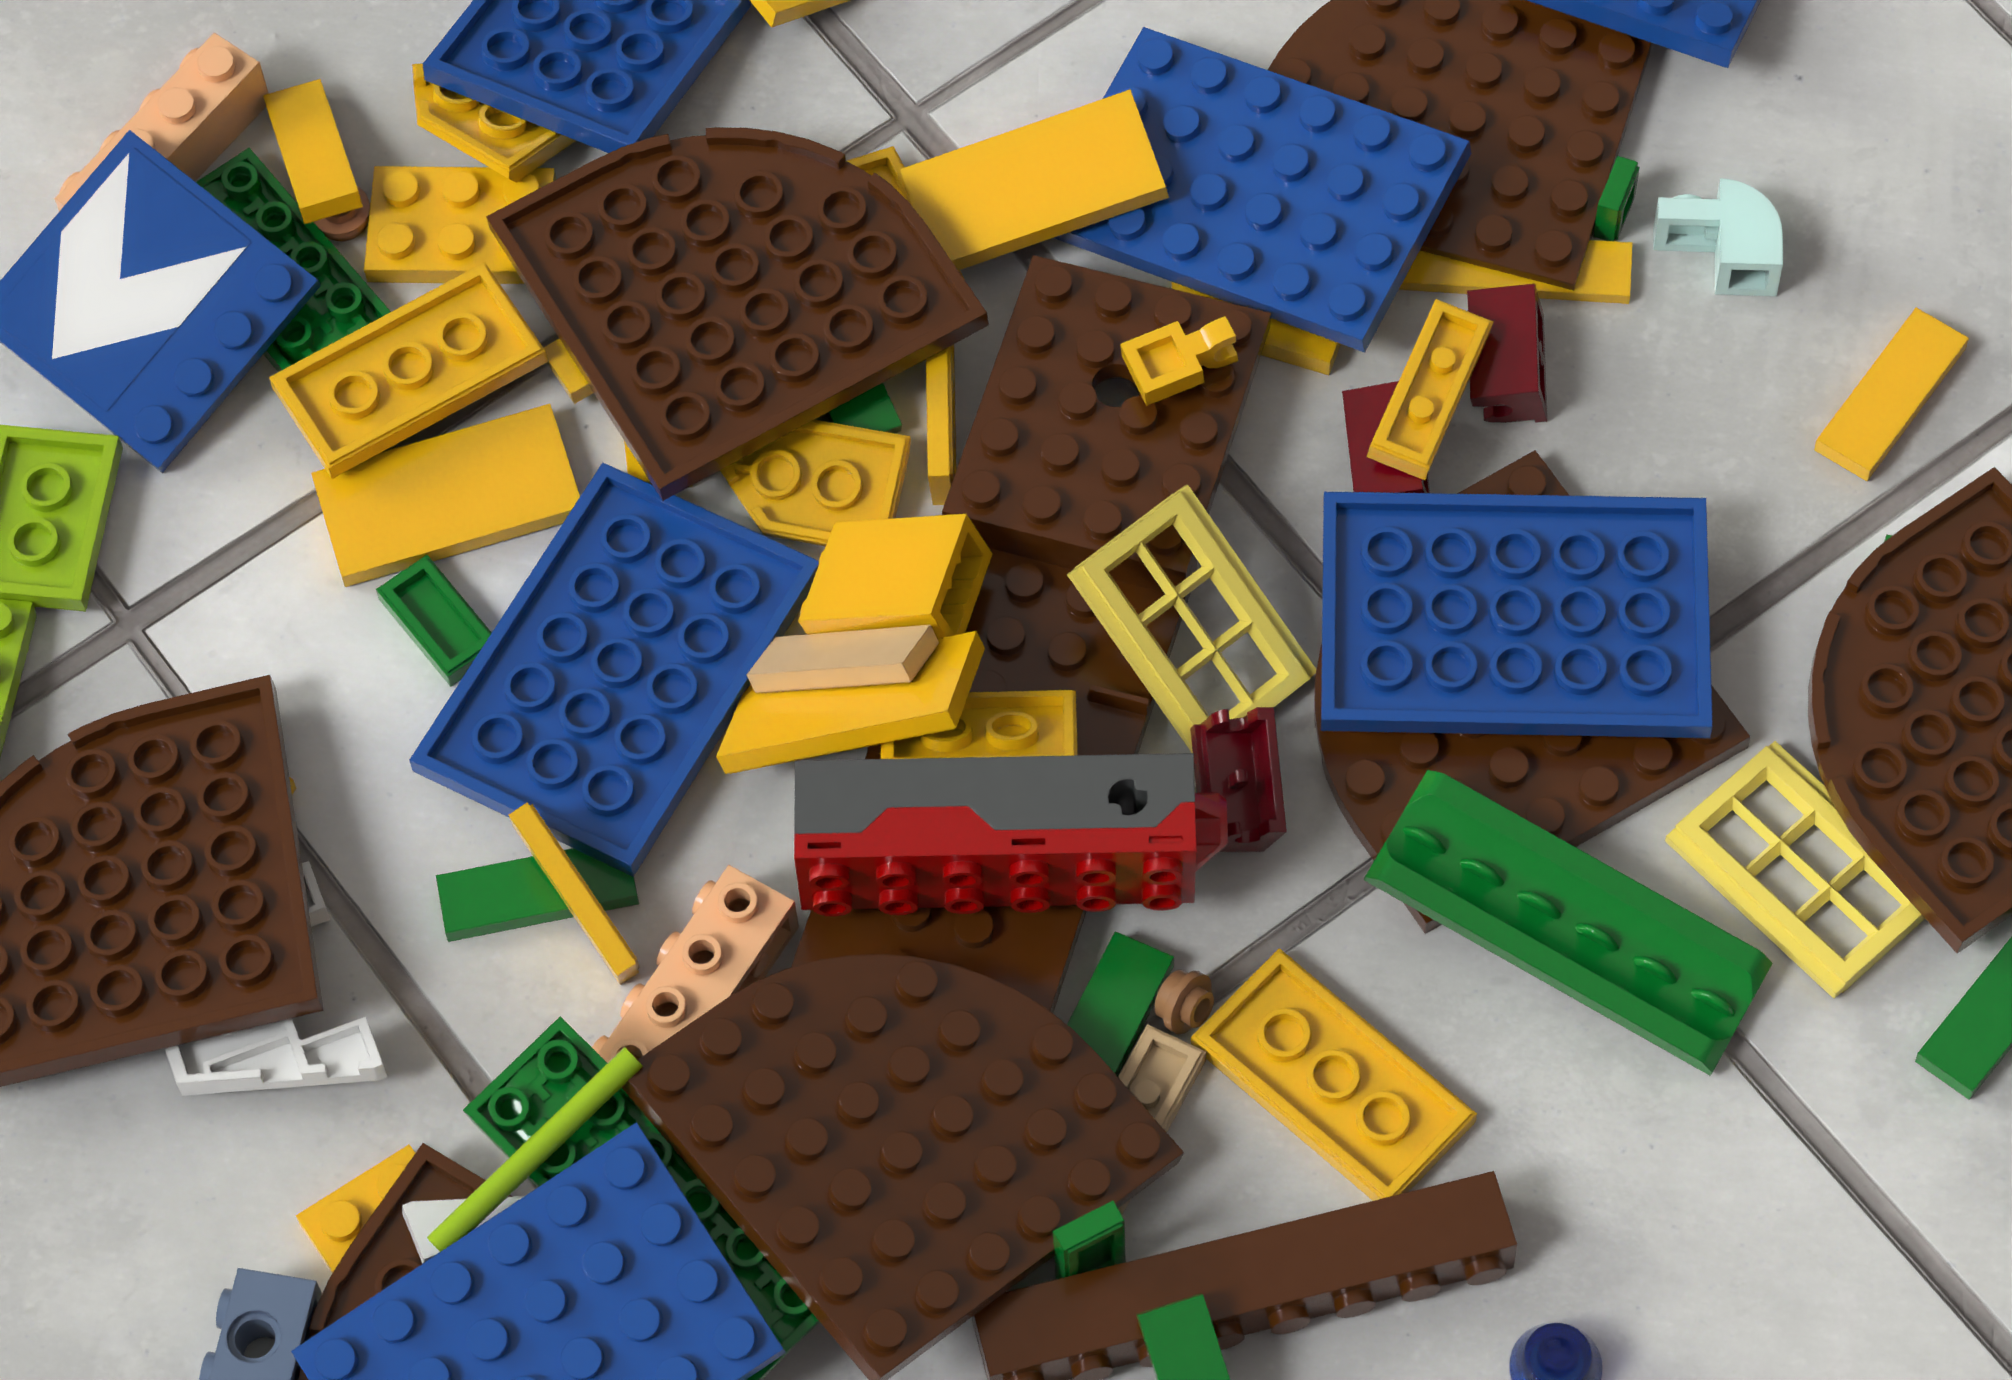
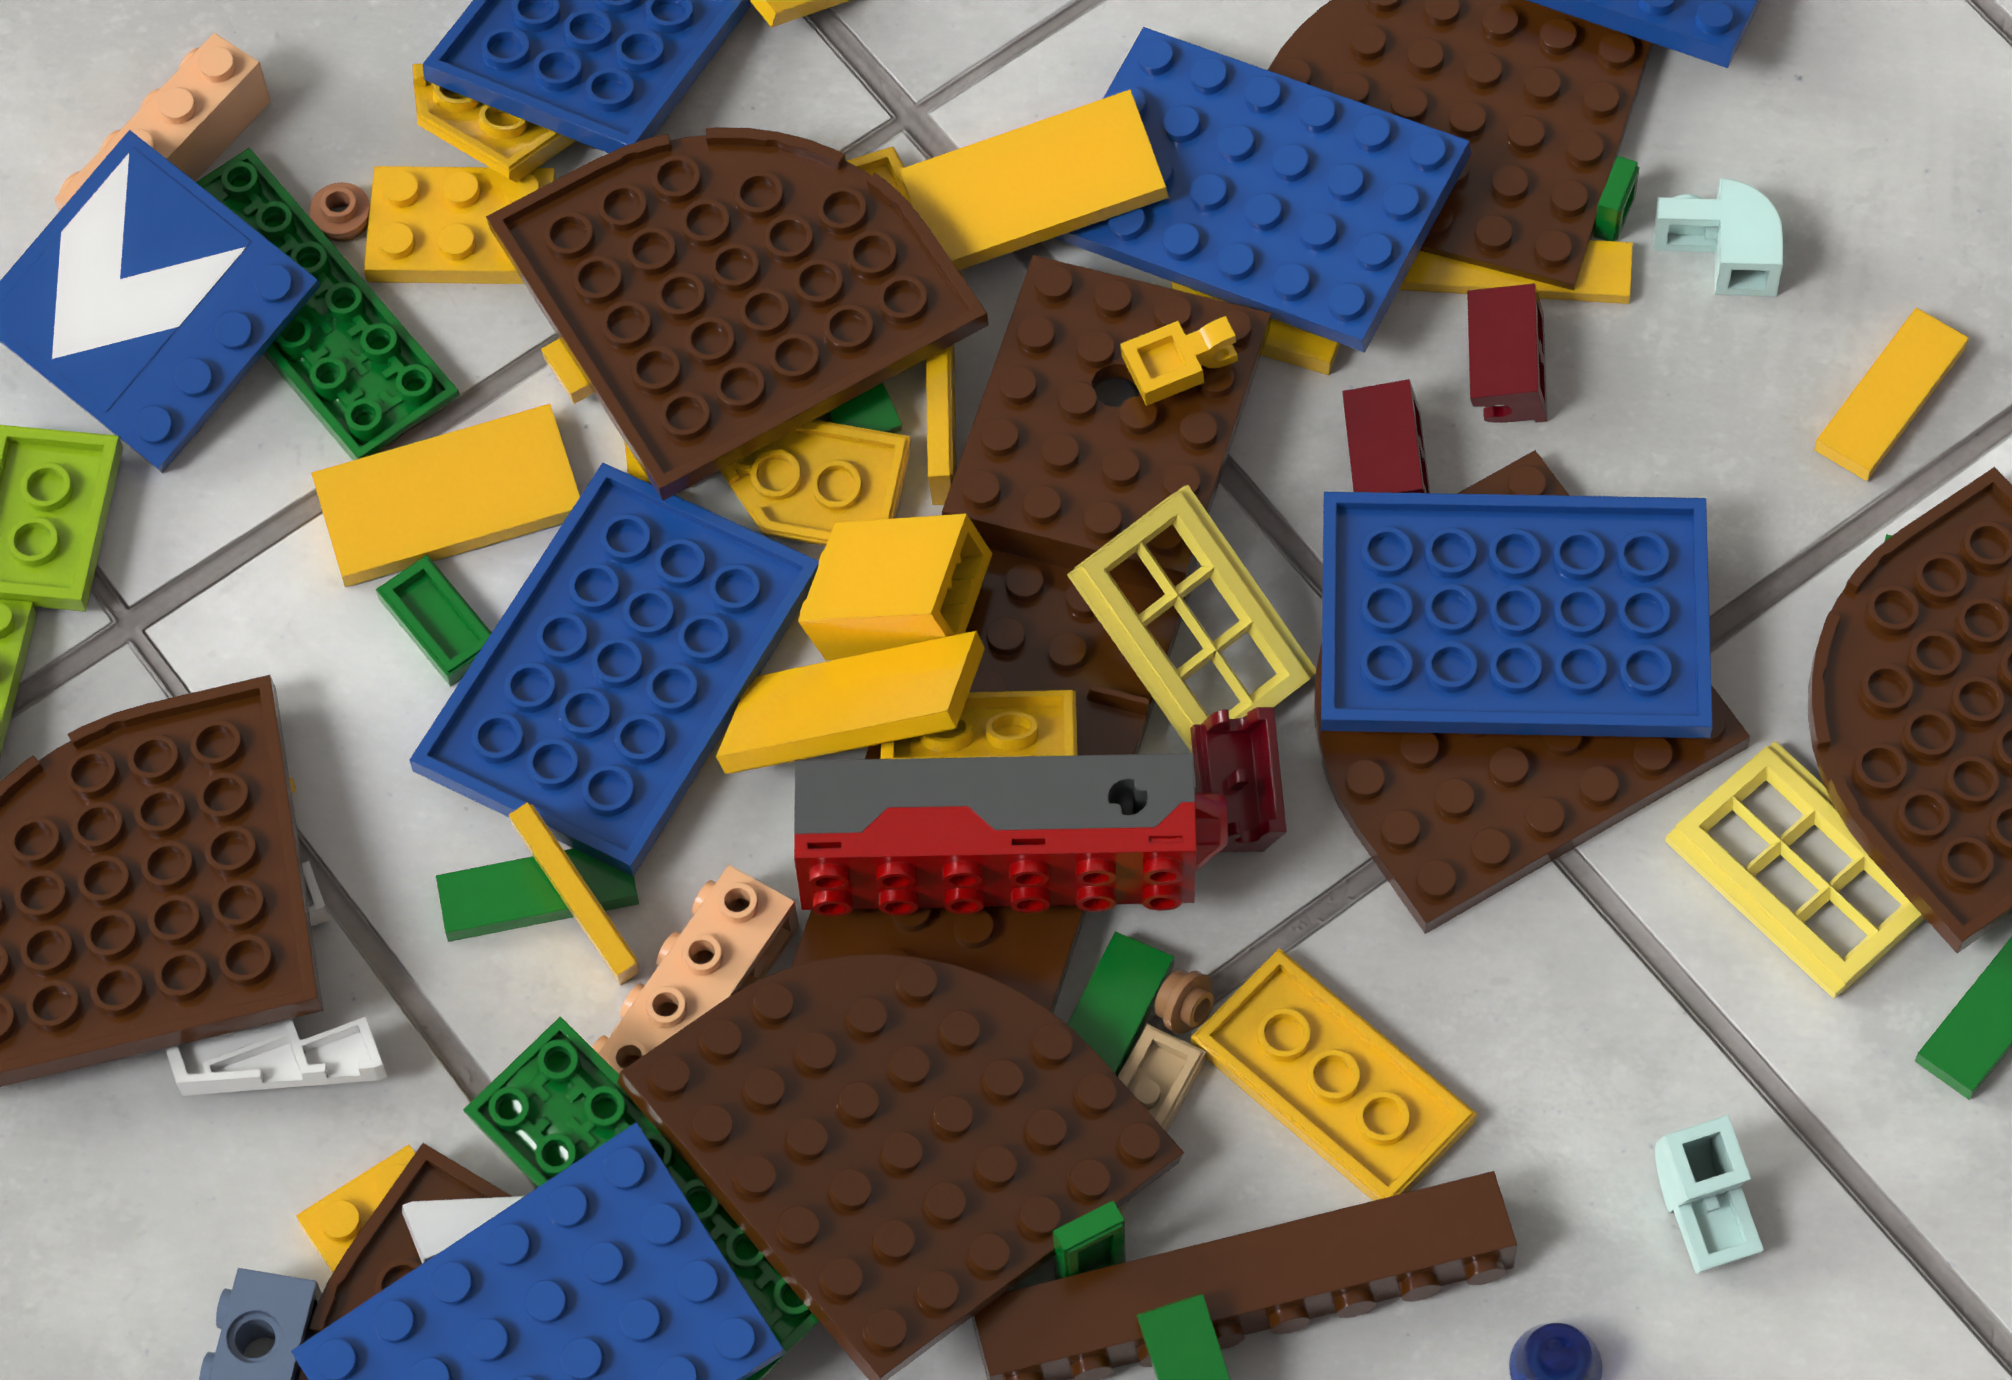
yellow tile [263,79,363,224] -> none
yellow tile [269,262,548,479] -> none
lime bar [427,1047,643,1252] -> none
tan tile [747,625,939,693] -> none
green plate [1364,770,1773,1076] -> none
yellow tile [1367,299,1493,480] -> none
none -> light aqua brick [1655,1115,1764,1274]

